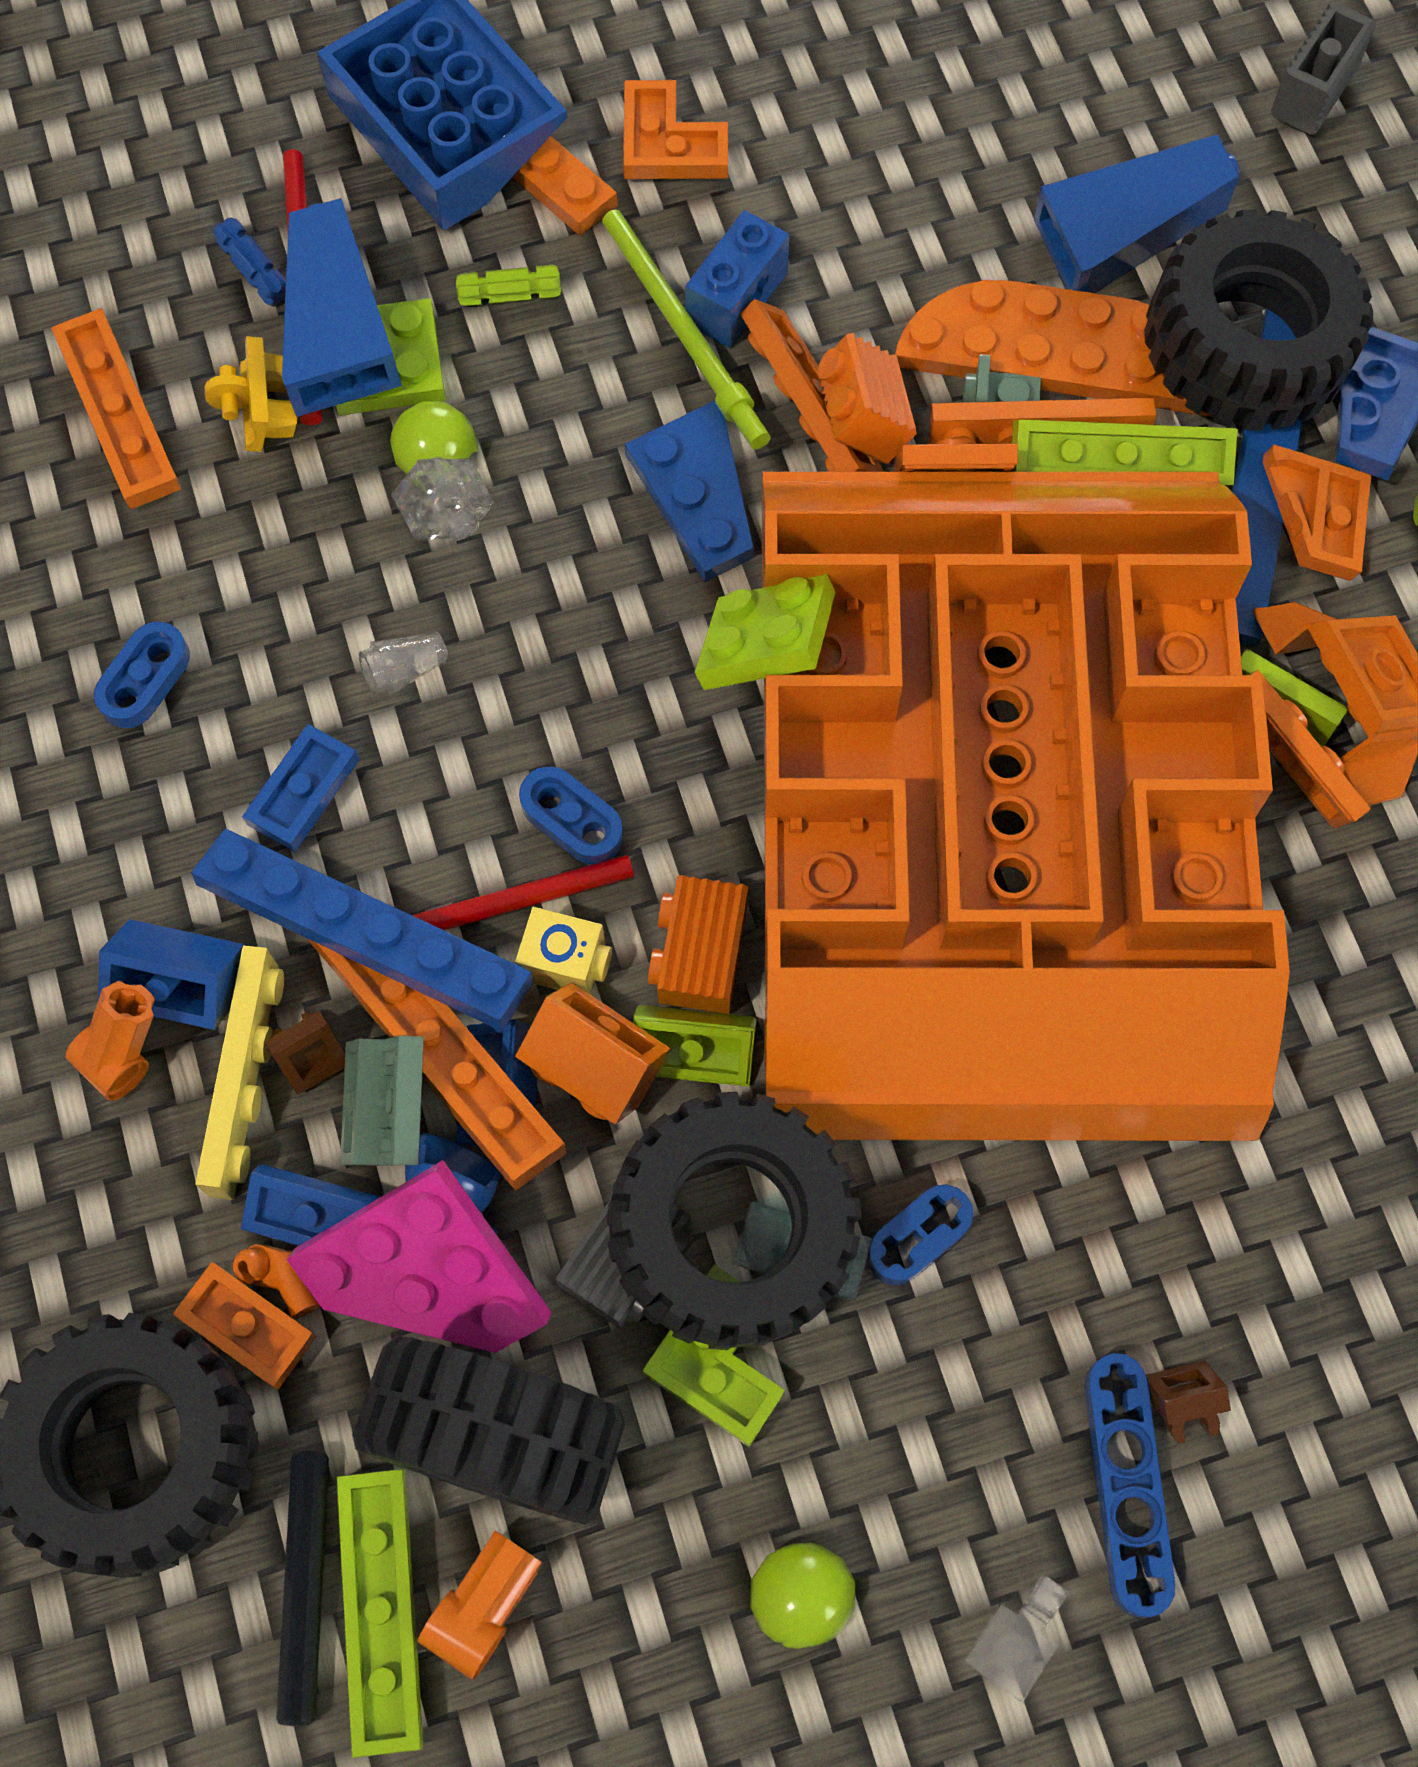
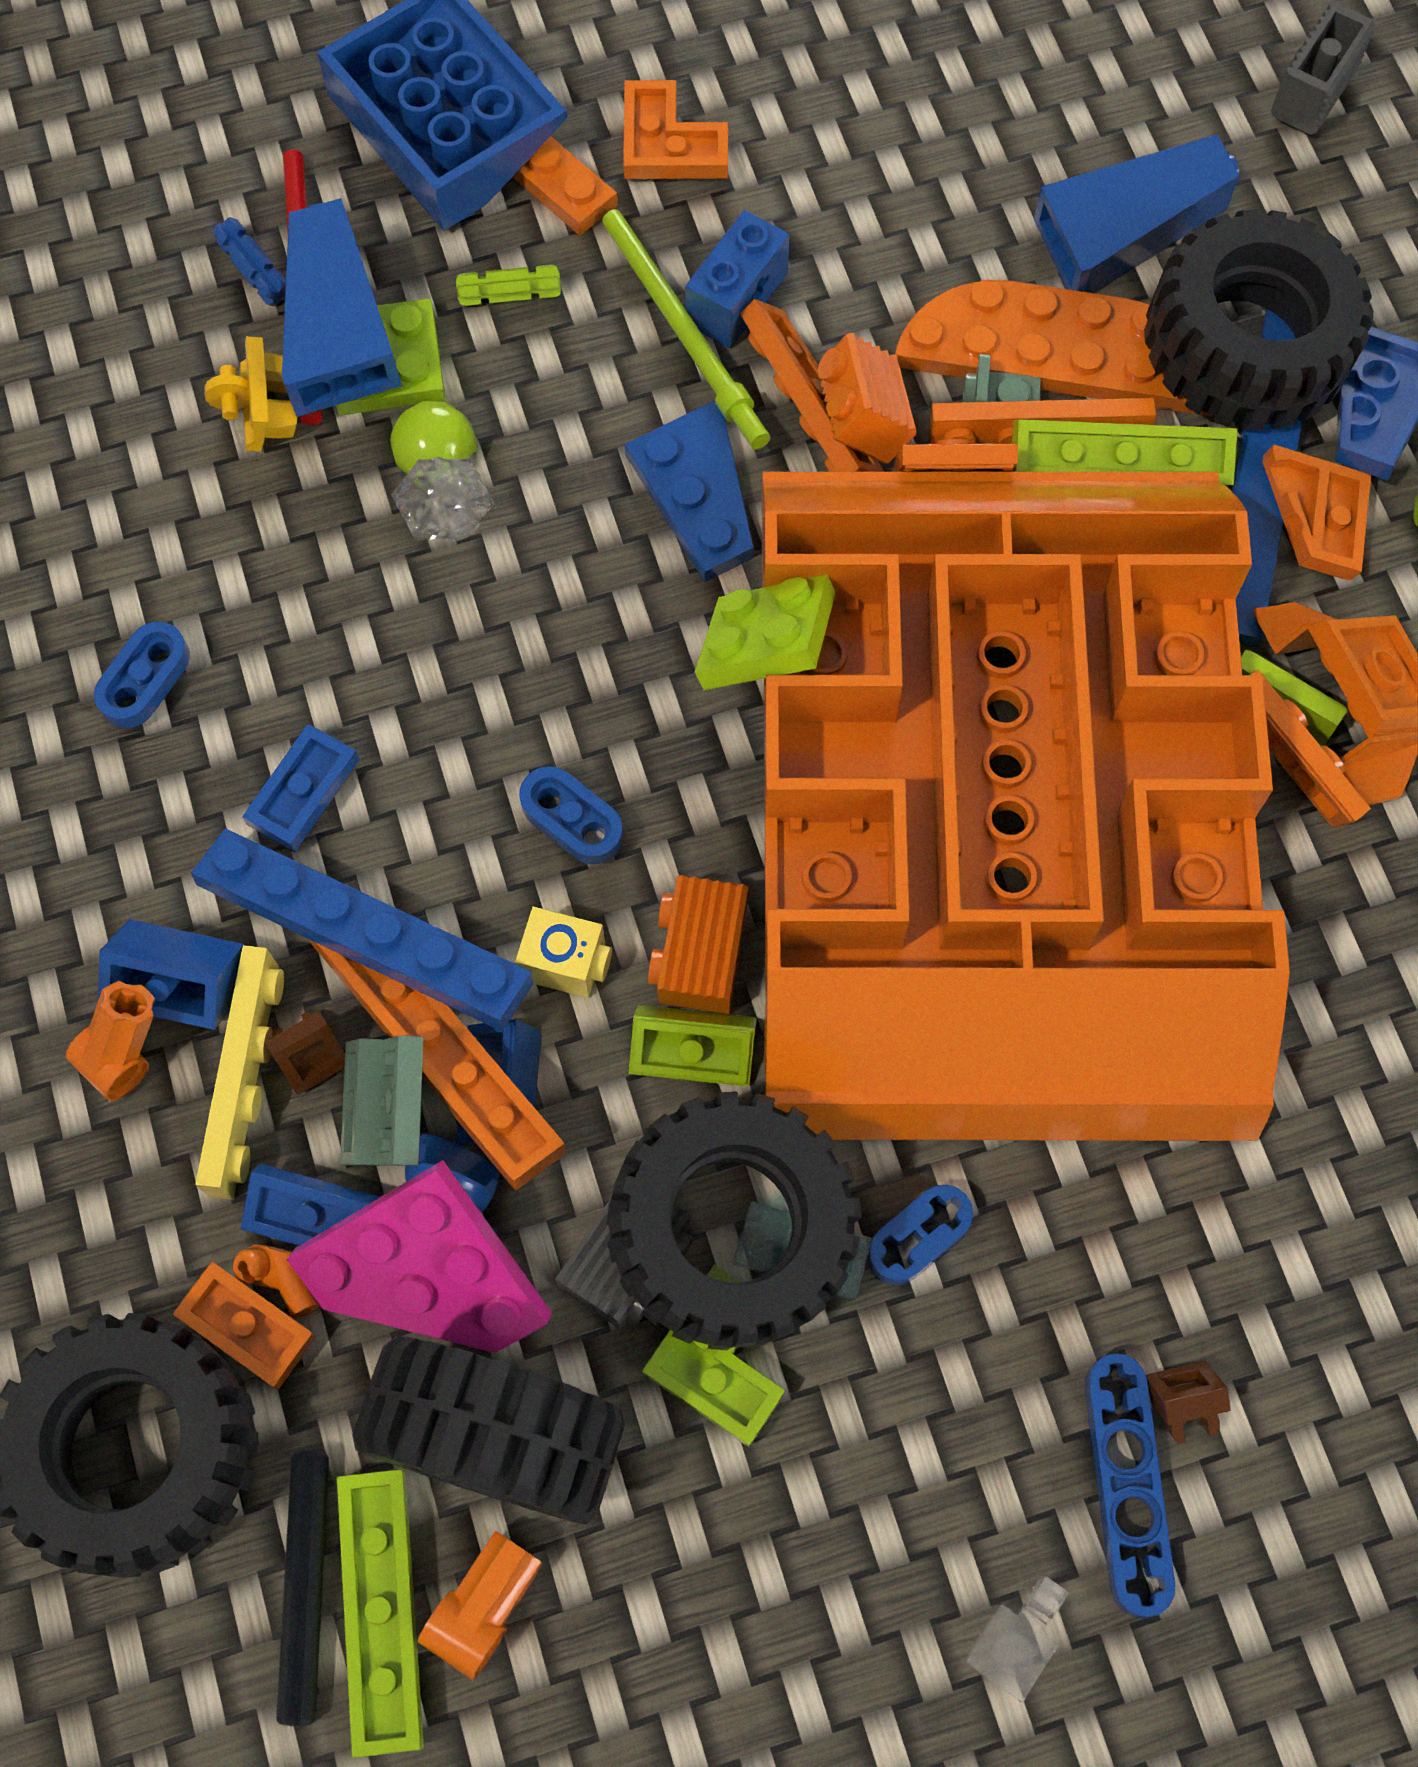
orange plate [51,308,181,510] -> none
clear cone [359,631,449,695] -> none
red bar [412,855,634,931] -> none
orange brick [515,982,671,1125] -> none
lime hair [750,1542,855,1649] -> none

